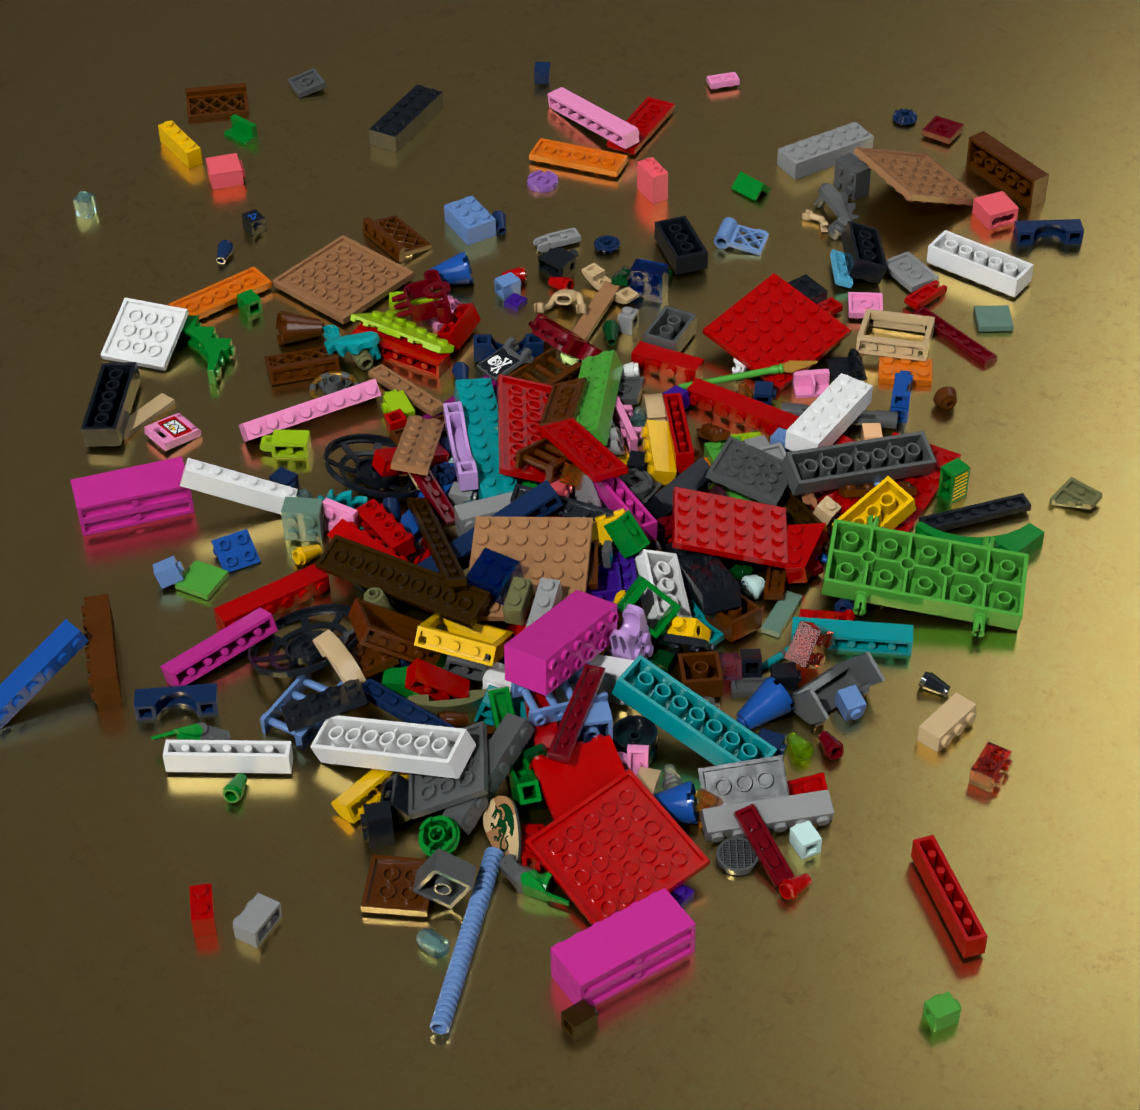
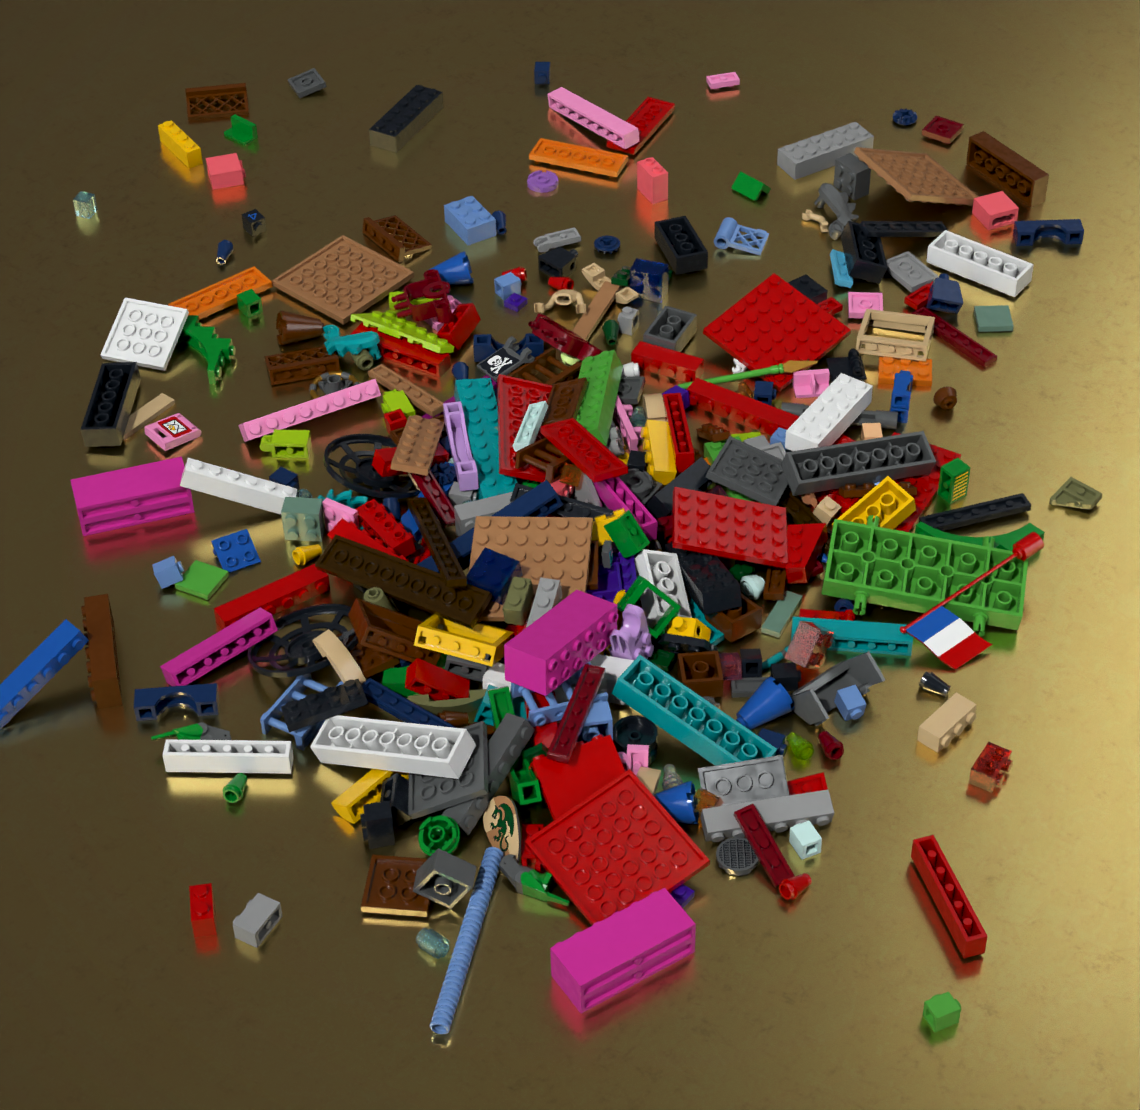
dark brown brick [561,999,599,1041] -> none
none -> light aqua plate [512,401,548,452]
none -> black plate [859,221,948,237]
none -> flag [900,532,1044,670]
none -> dark blue torso [926,273,963,314]

